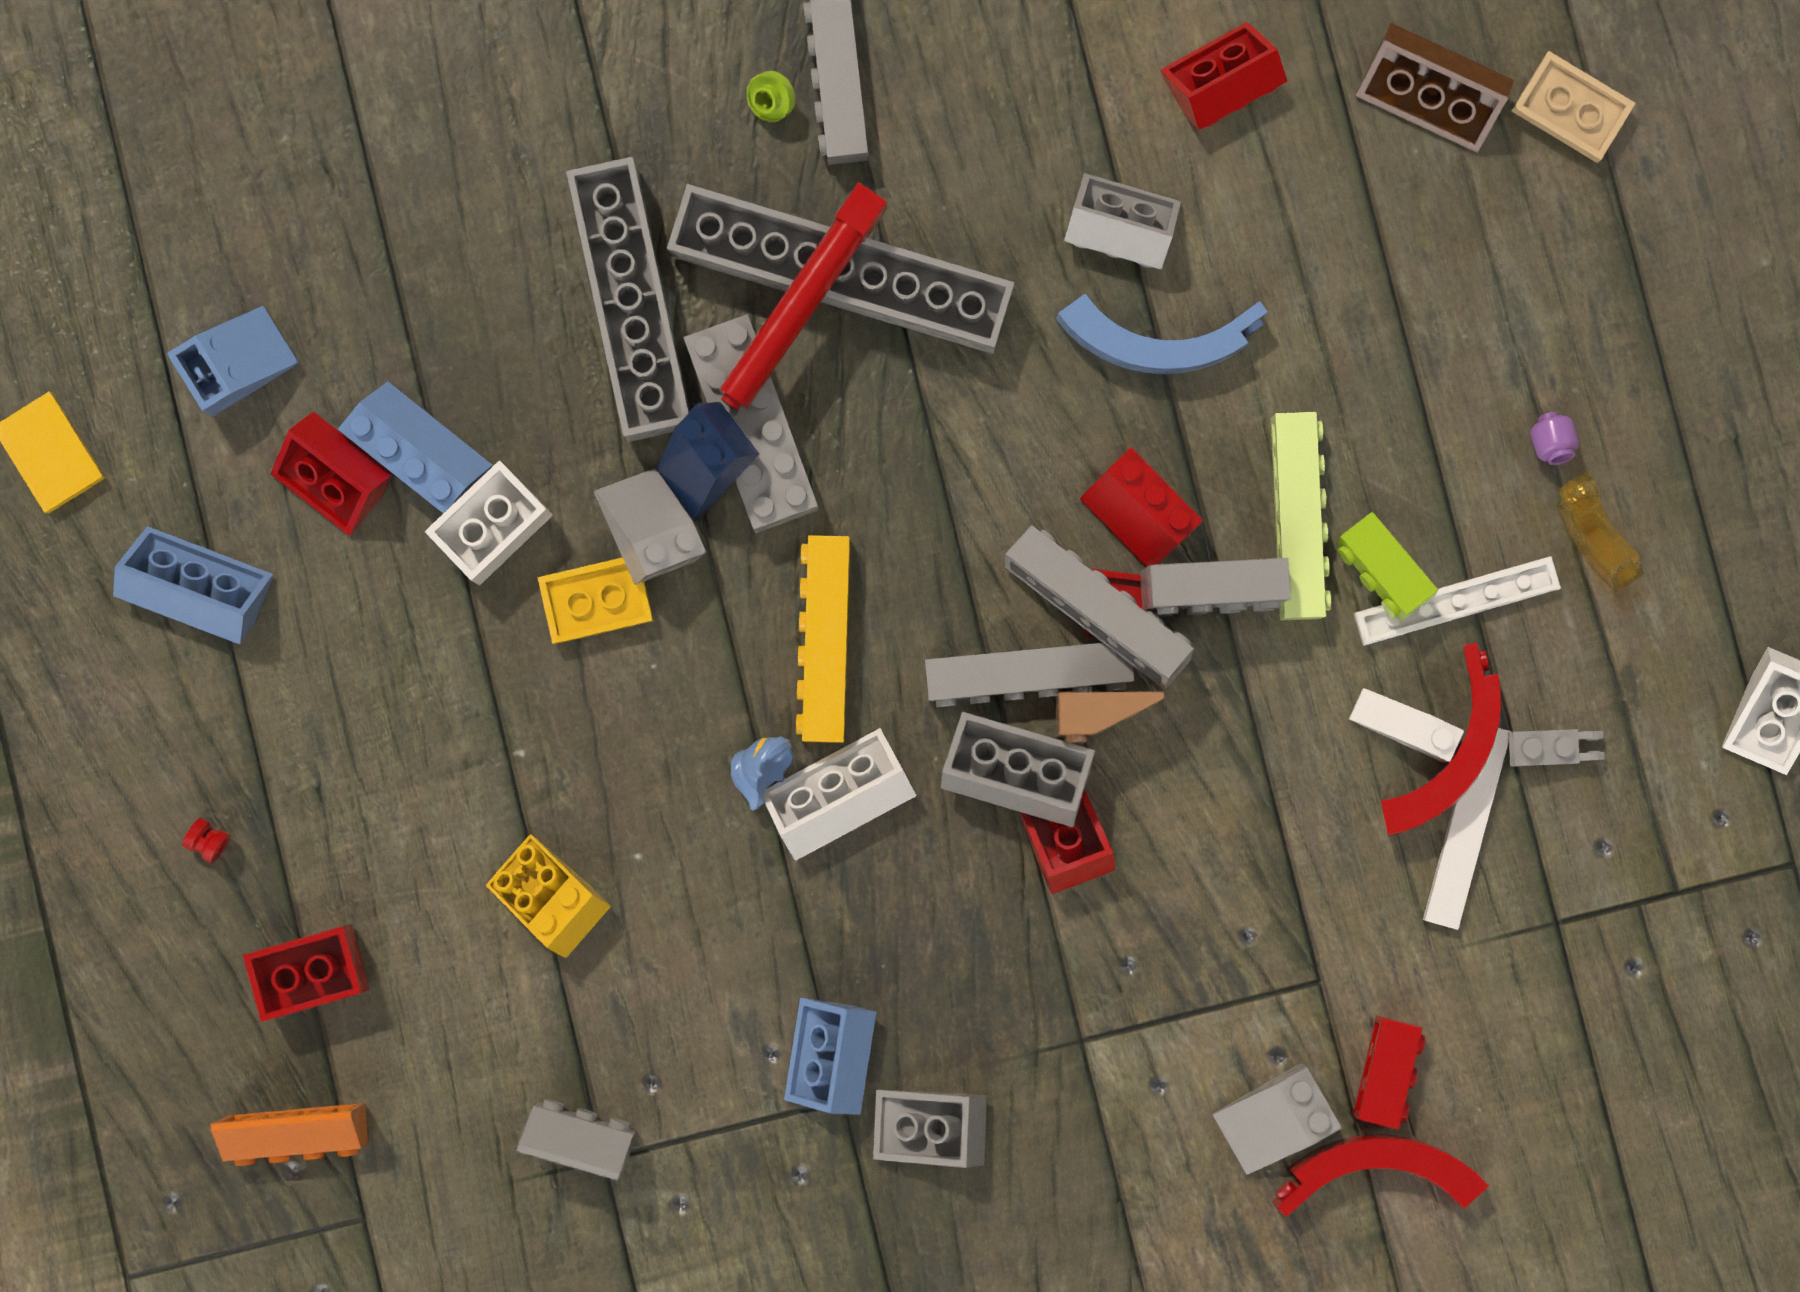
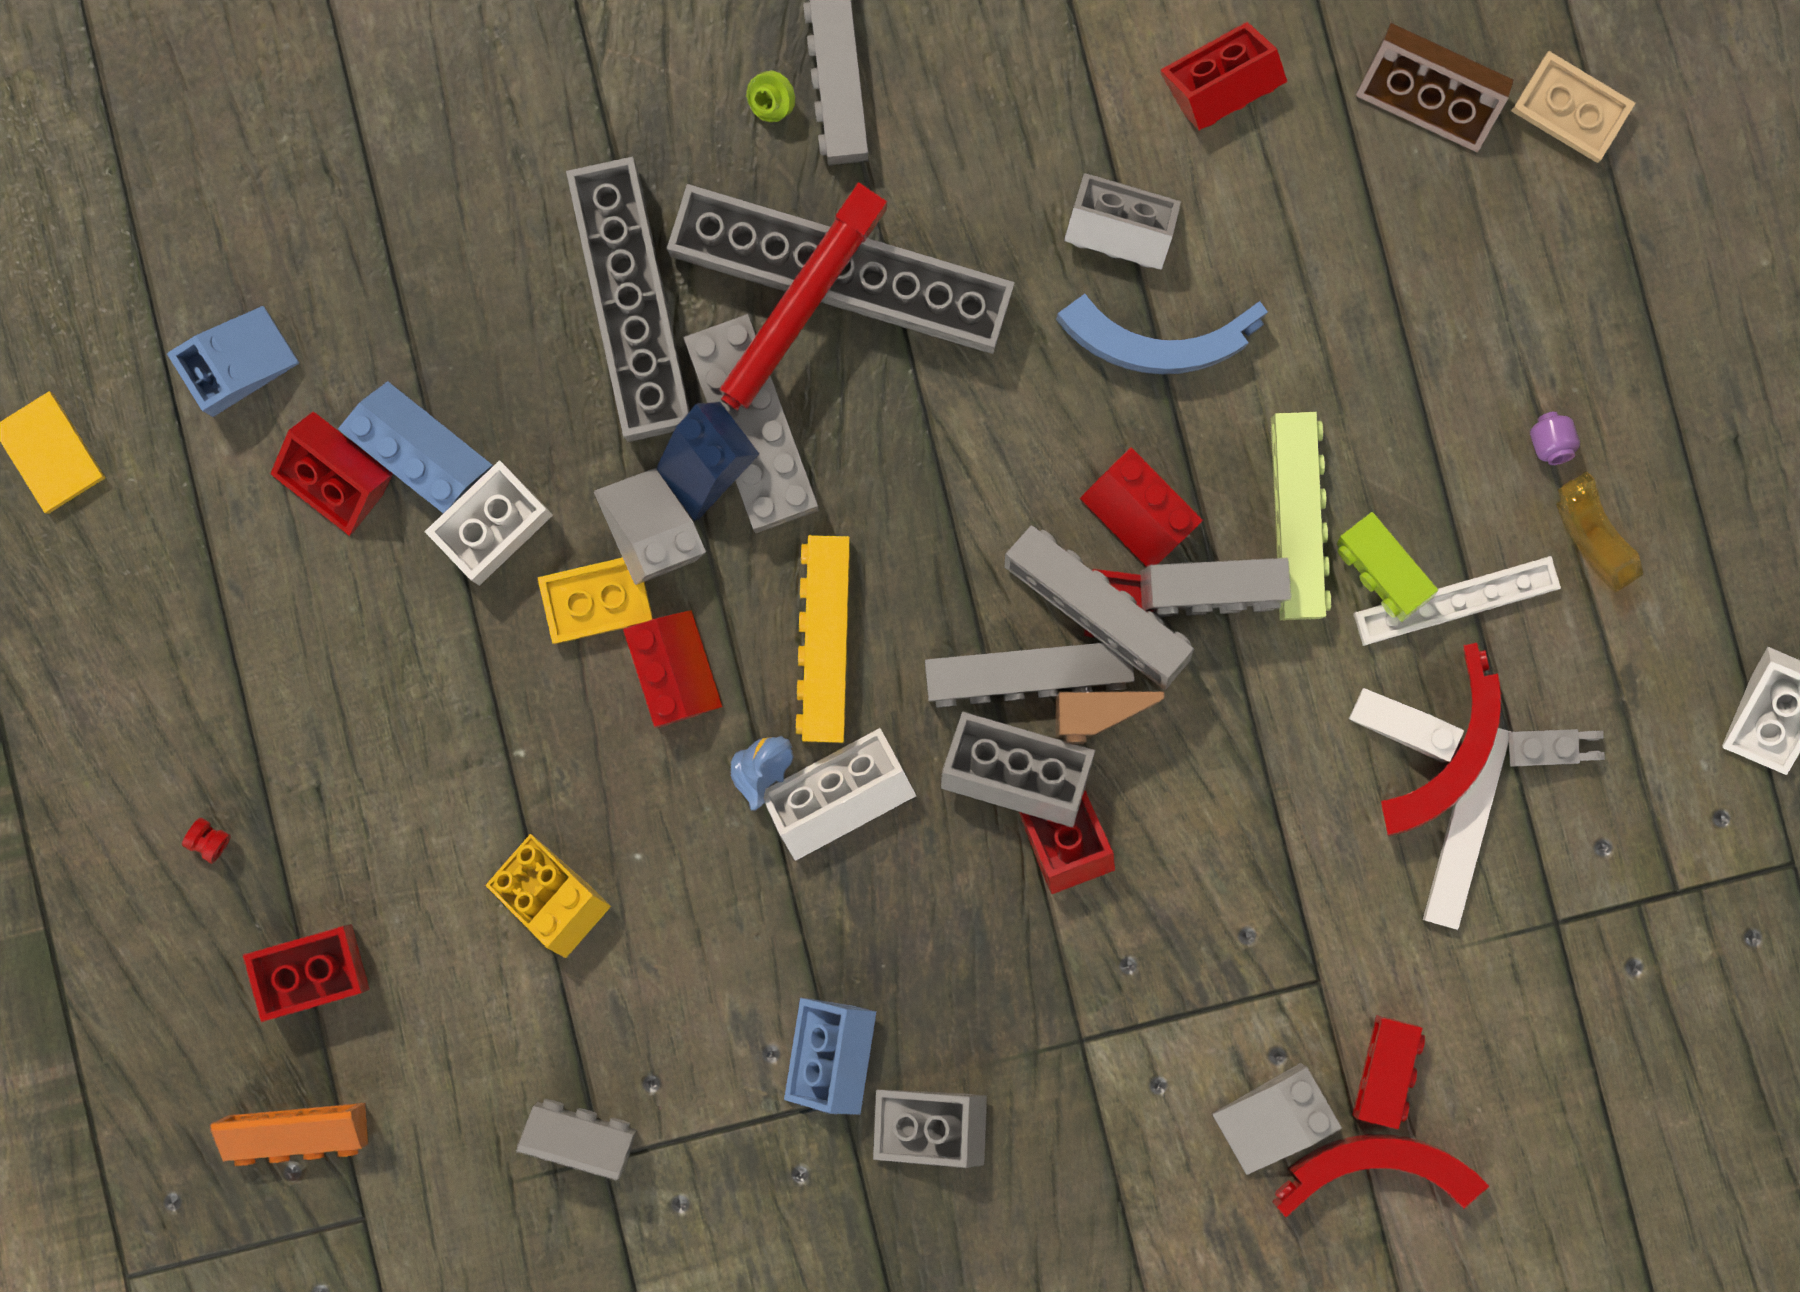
medium blue slope [113,526,273,644] -> none
none -> red slope [623,610,723,728]

